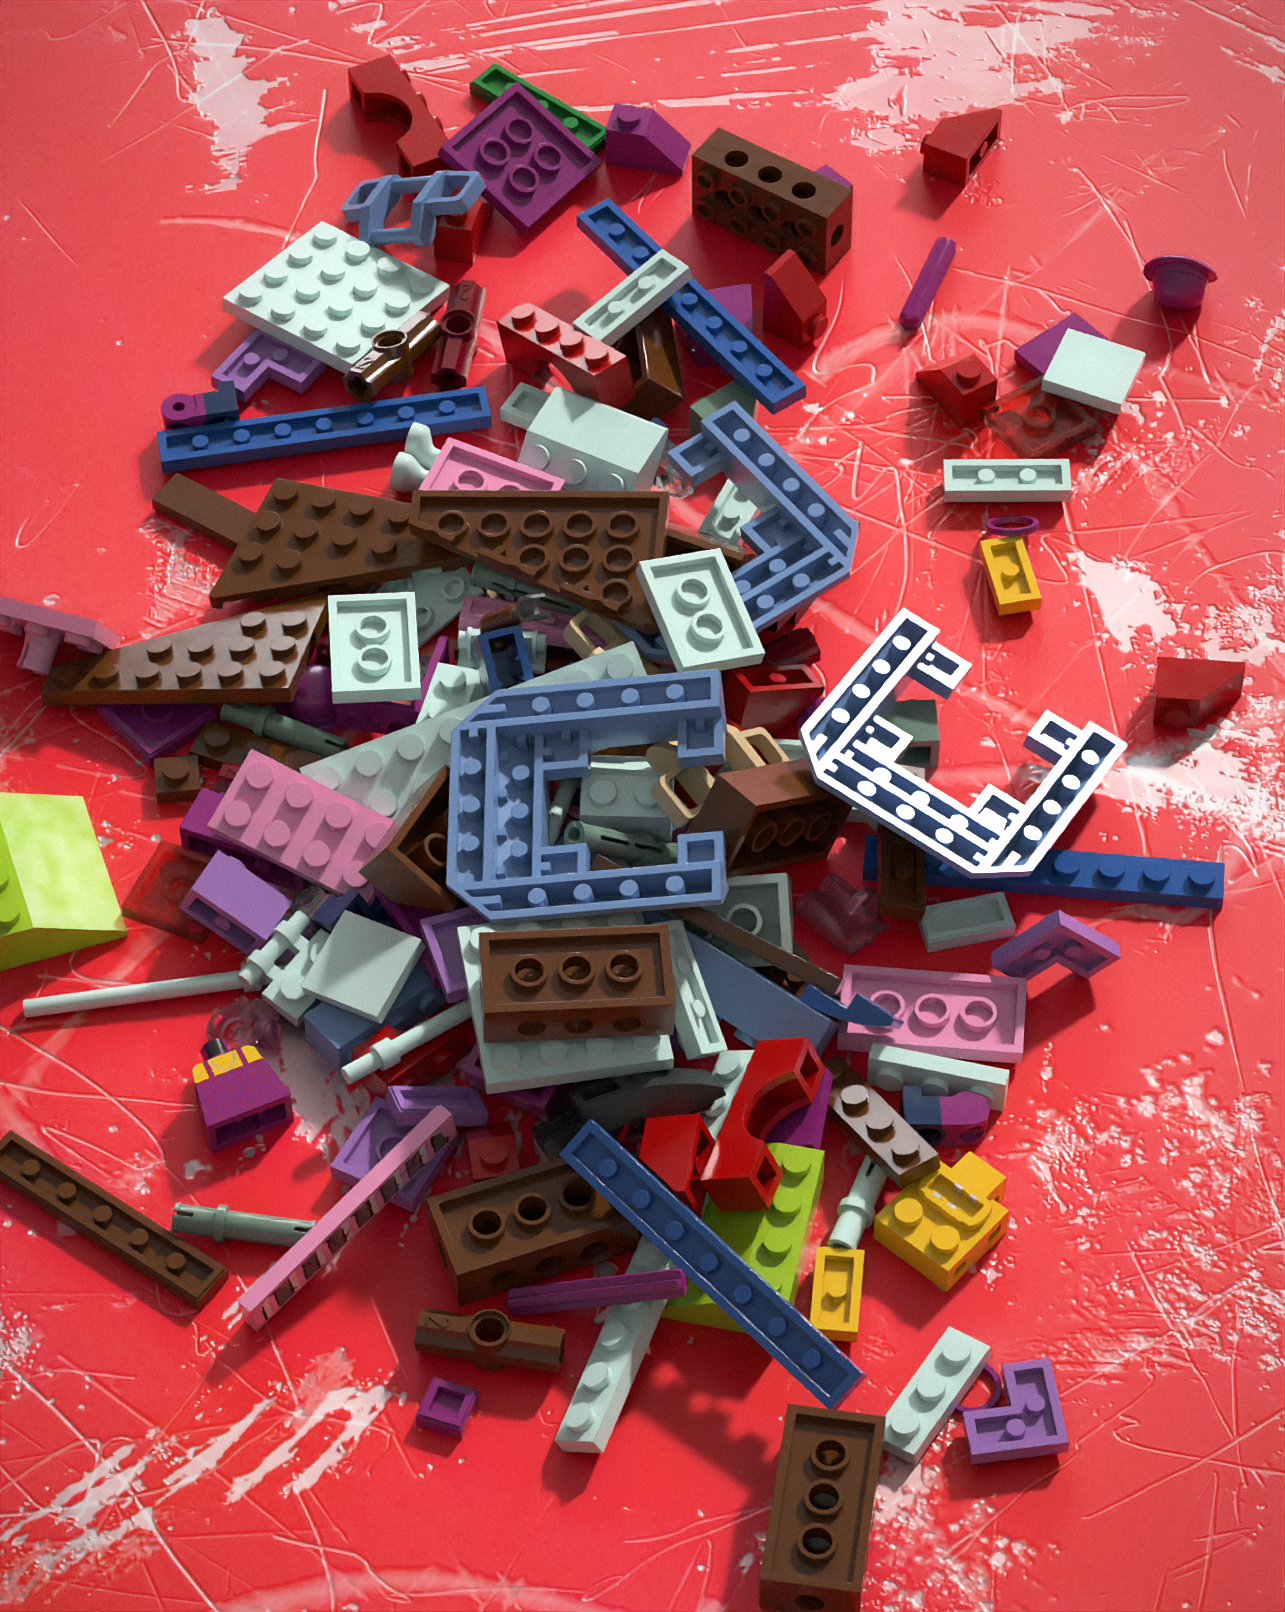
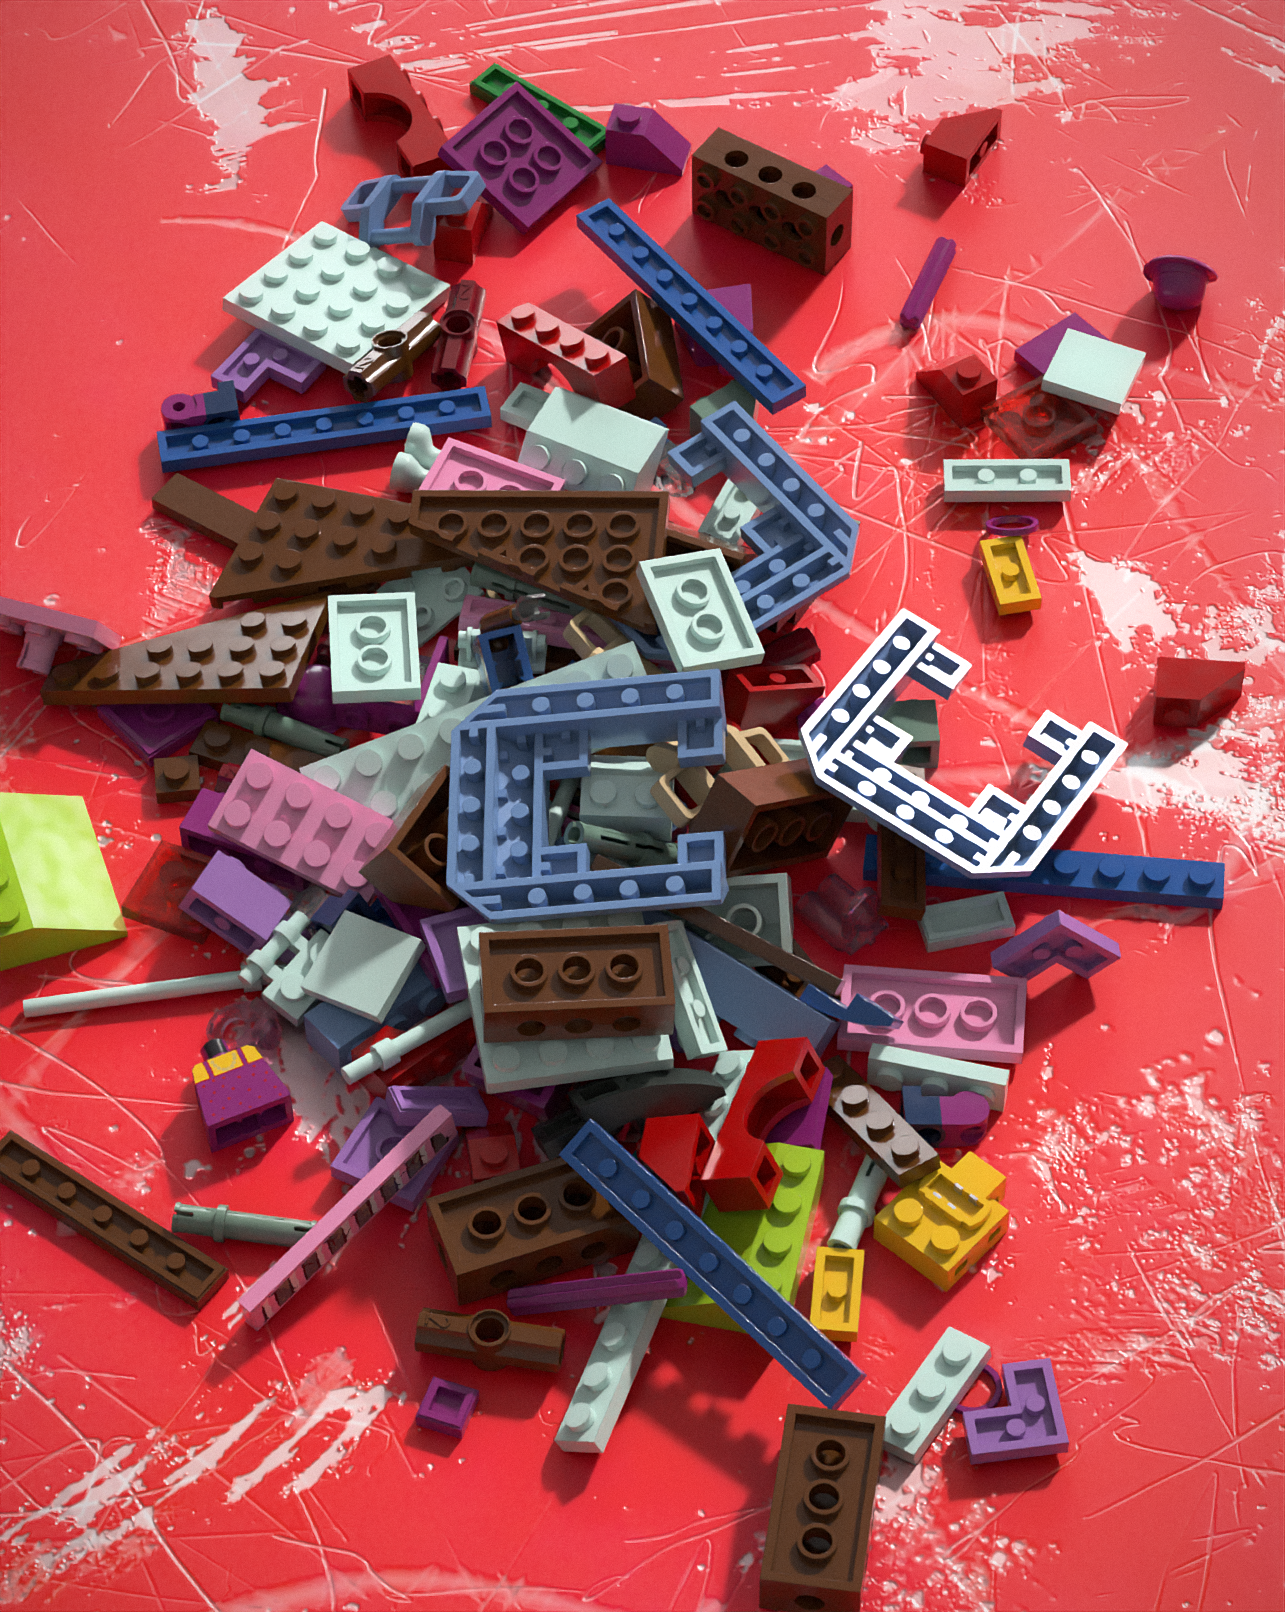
light aqua plate [572,249,692,347] -> none
red slope [763,249,828,350] -> none

